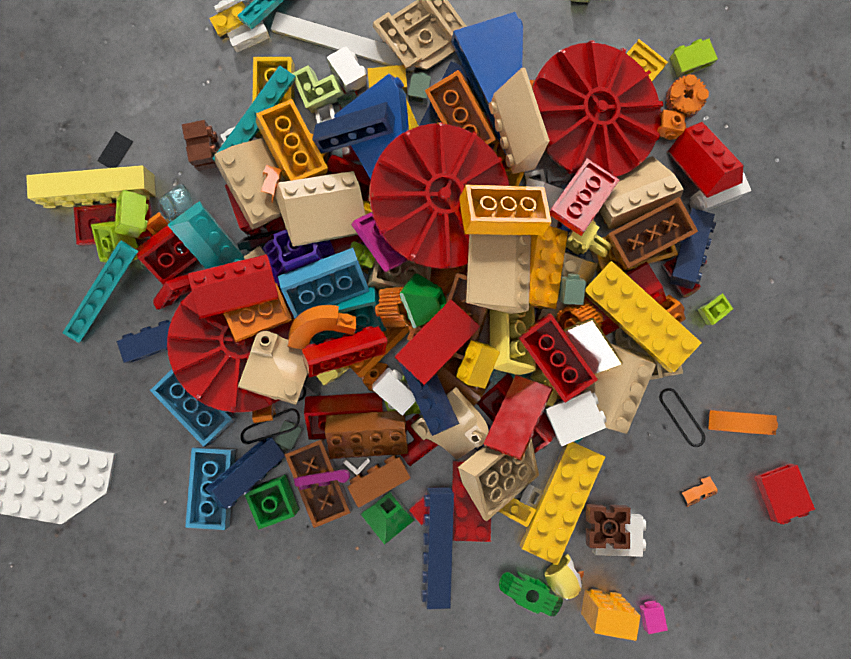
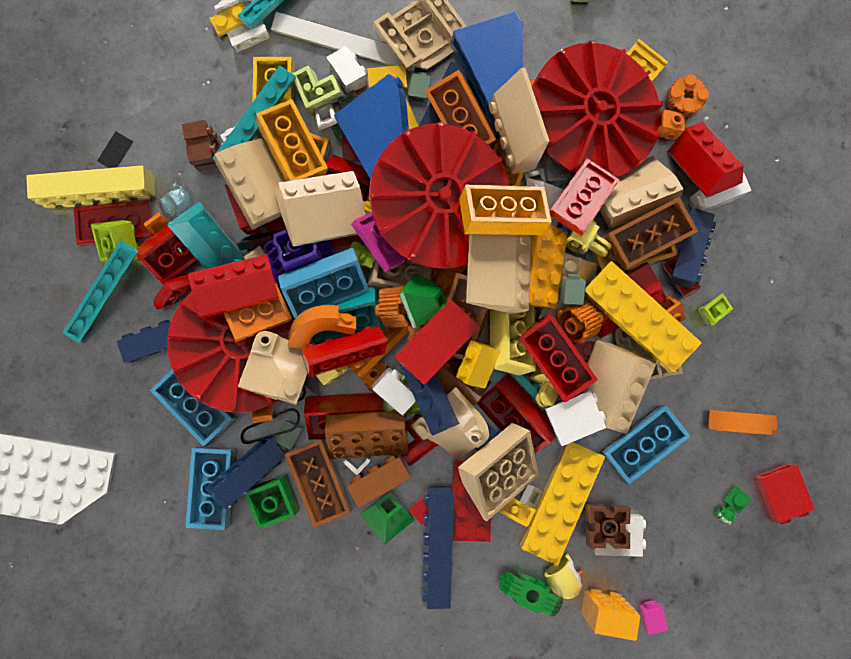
lime brick [114,190,148,238] -> none
piece [261,165,282,203] -> none
magenta plate [293,469,350,490] -> none
dark blue brick [312,102,395,154] -> none
tile [483,375,553,460] -> none
piece [564,318,623,375] -> none
black piece [660,388,706,447] -> none
lime brick [669,38,718,78] -> none
orange piece [682,476,718,507] -> none
none -> dark azure brick [601,405,691,485]
none -> green plate [716,486,752,525]

